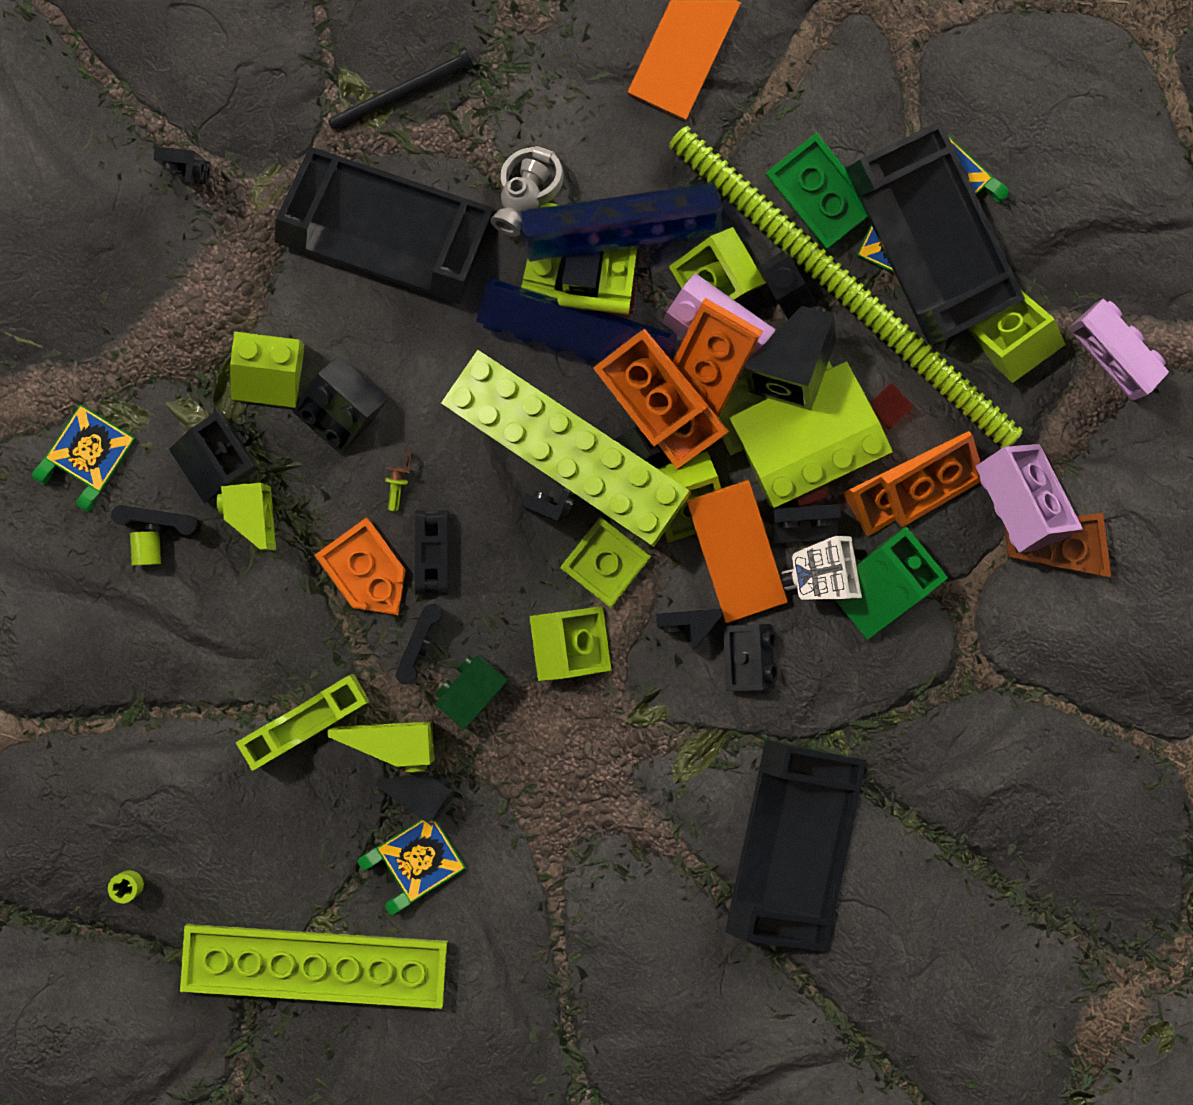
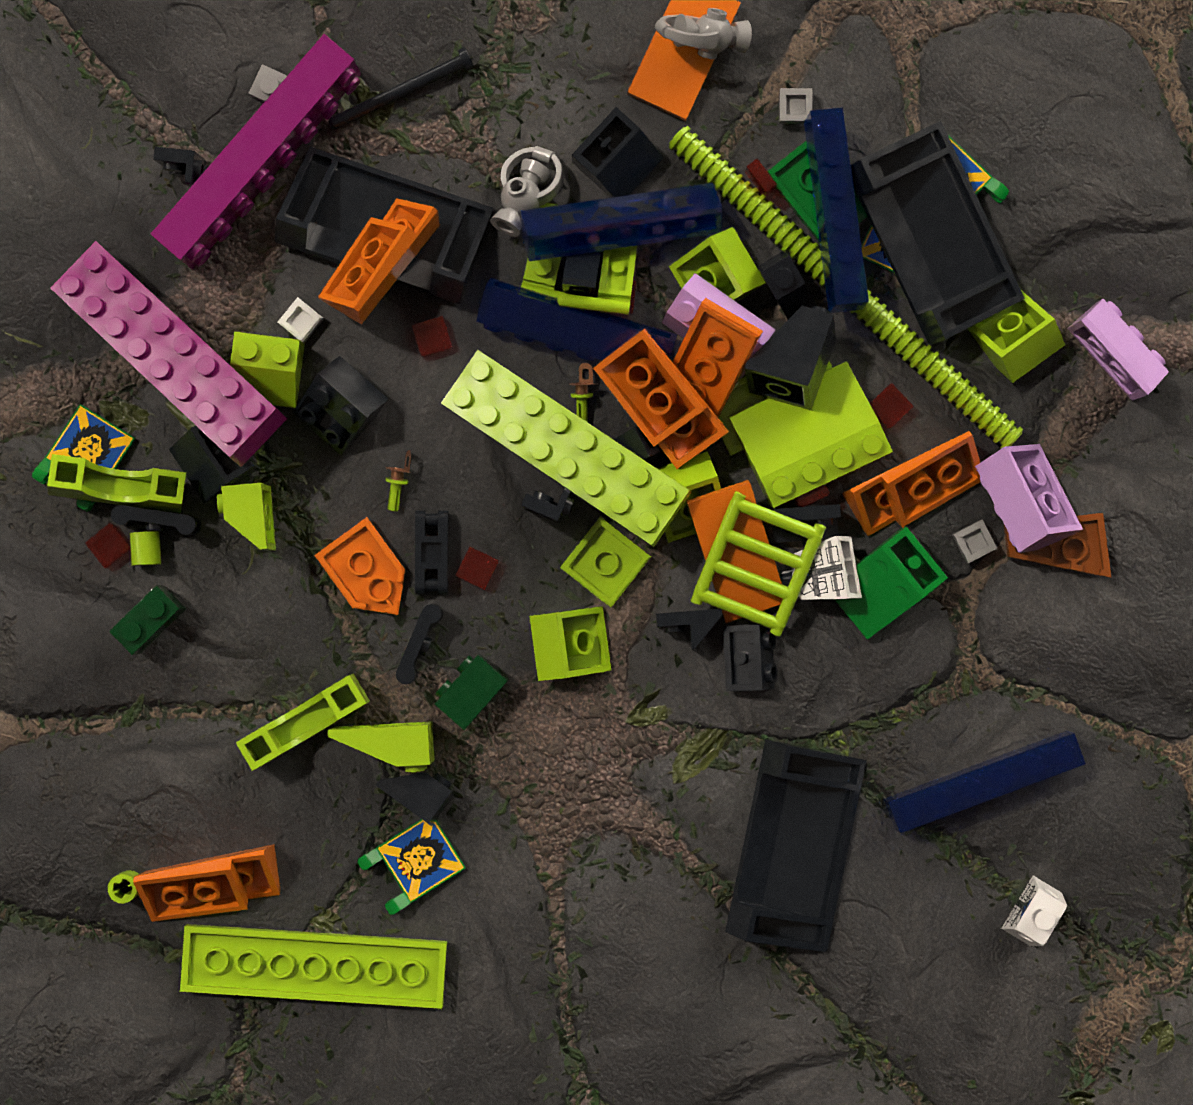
none -> lime arch [47,454,186,513]
none -> magenta brick [50,241,287,467]
none -> clear red tile [85,523,131,569]
none -> dark green piece [109,585,186,655]
none -> orange slope [133,844,280,922]
none -> magenta brick [151,34,361,270]
none -> light grey plate [248,64,287,102]
none -> white tile [277,297,324,343]
none -> orange slope [318,198,440,325]
none -> clear red tile [411,316,453,358]
none -> clear red tile [455,547,499,590]
none -> piece [569,363,595,422]
none -> black slope [572,107,664,206]
none -> light grey piece [655,8,752,59]
none -> lime bar [690,491,826,637]
none -> clear red tile [745,159,777,196]
none -> light grey plate [779,88,813,124]
none -> clear blue brick [804,107,869,313]
none -> clear blue brick [884,731,1086,833]
none -> light grey plate [952,519,997,563]
none -> white torso [1001,876,1067,946]

